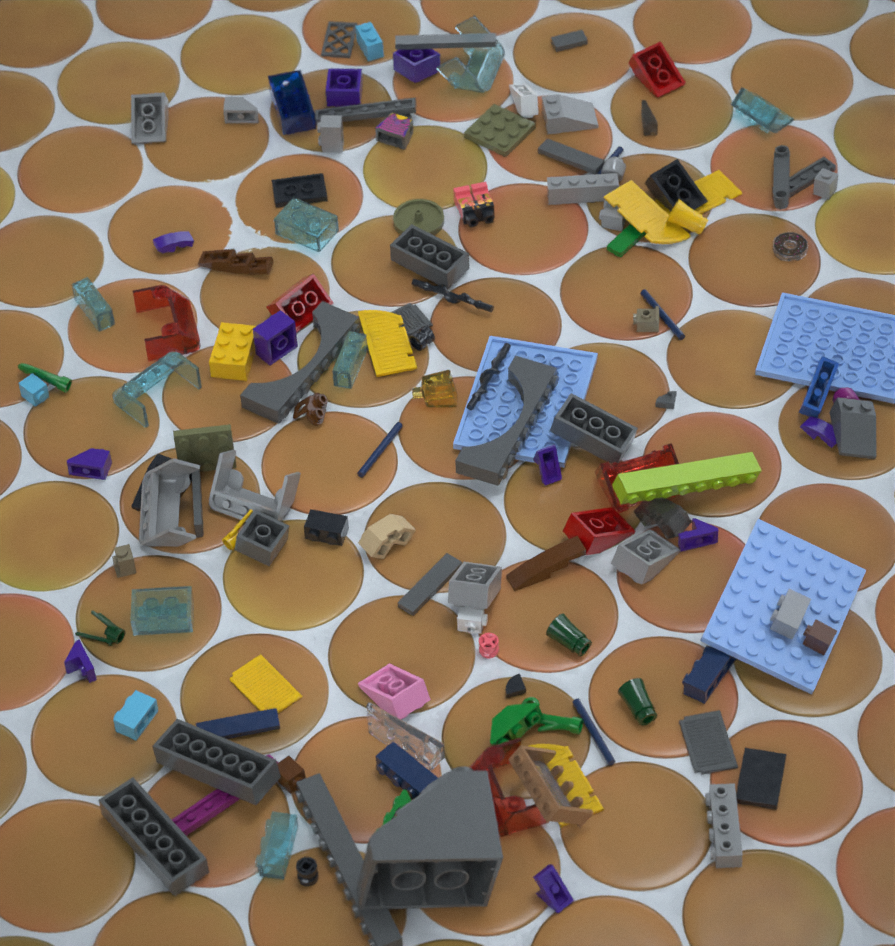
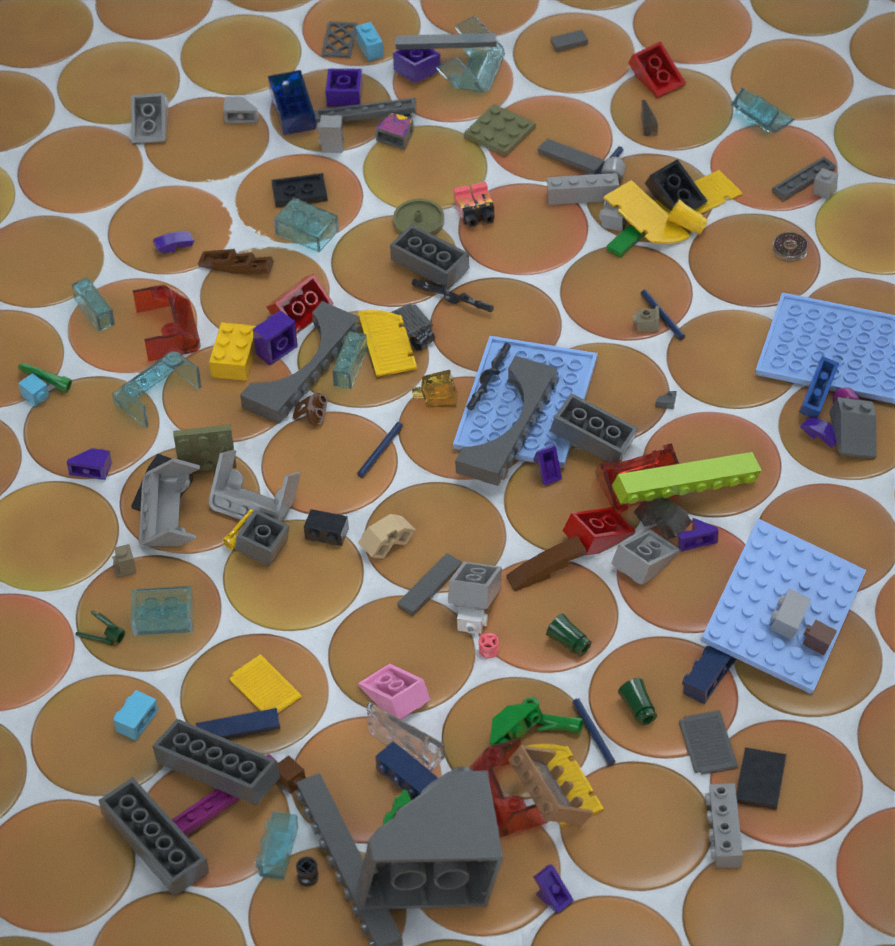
dark purple slope [64,639,97,683] -> none
dark grey tile [192,469,204,537] -> none
black tile [506,673,526,698] -> none
white slope [509,83,538,118] -> none
light grey slope [542,94,598,134] -> none
dark grey piece [773,145,790,209] -> none

